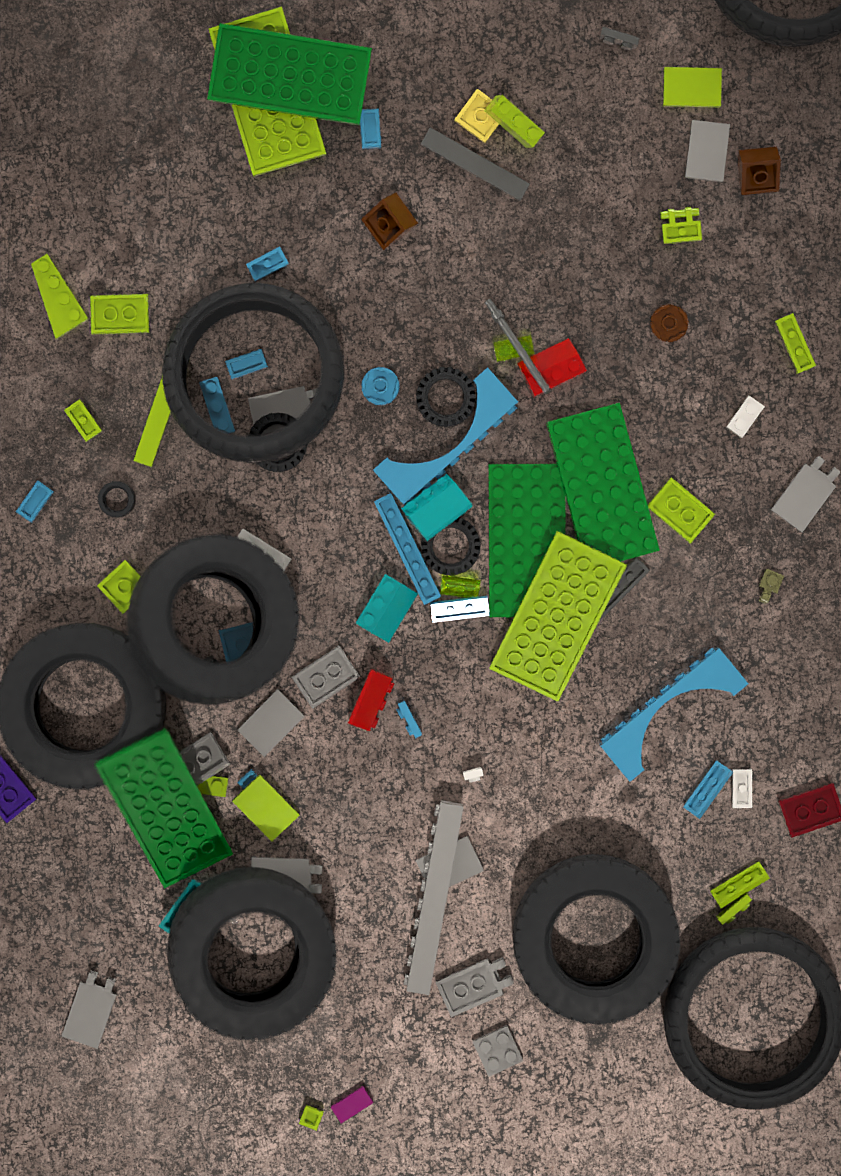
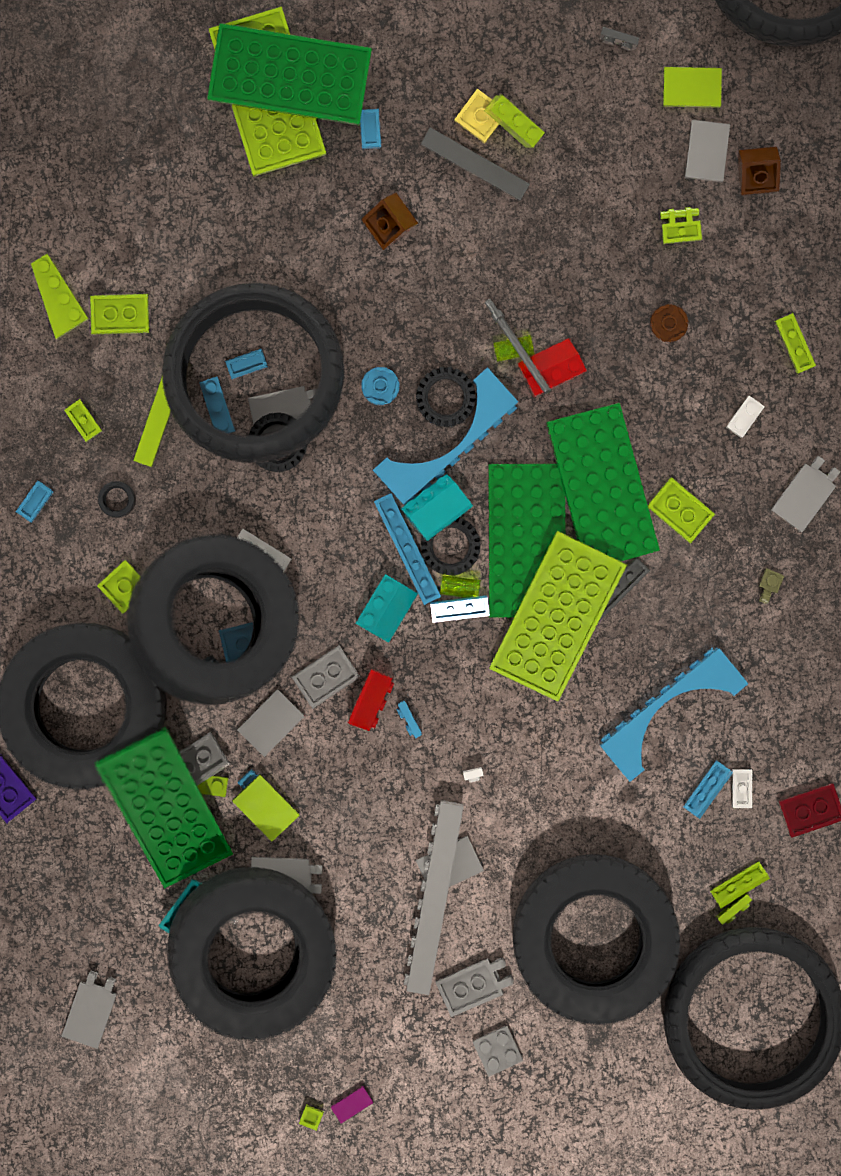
dark azure plate [246,247,289,282] -> none

